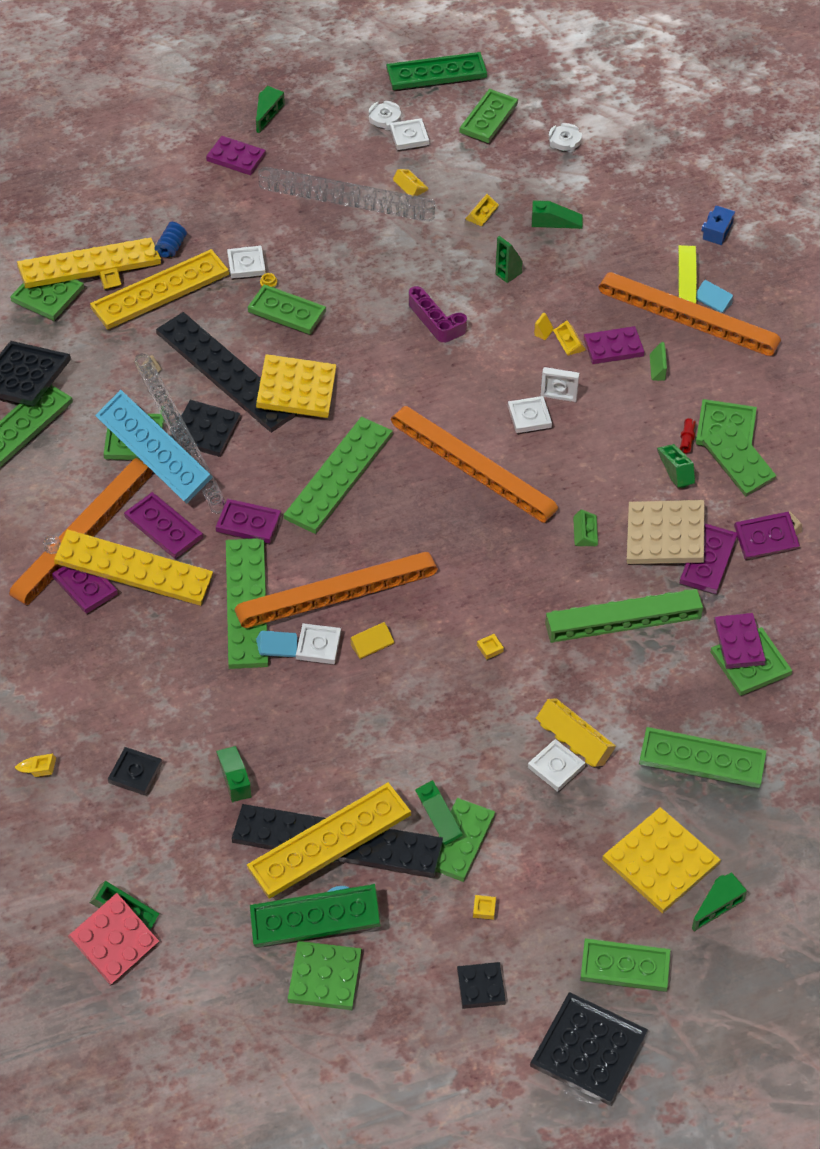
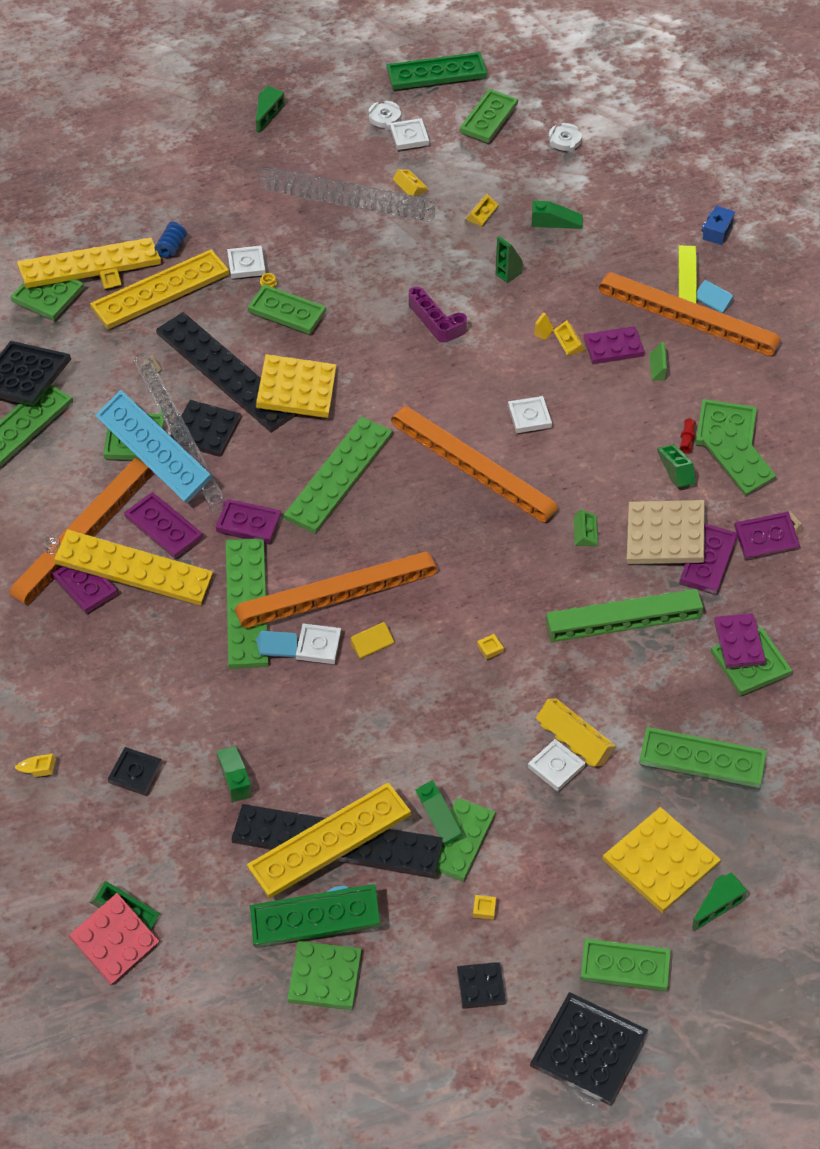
magenta plate [206,136,266,176] -> none
white plate [541,367,579,402] -> none

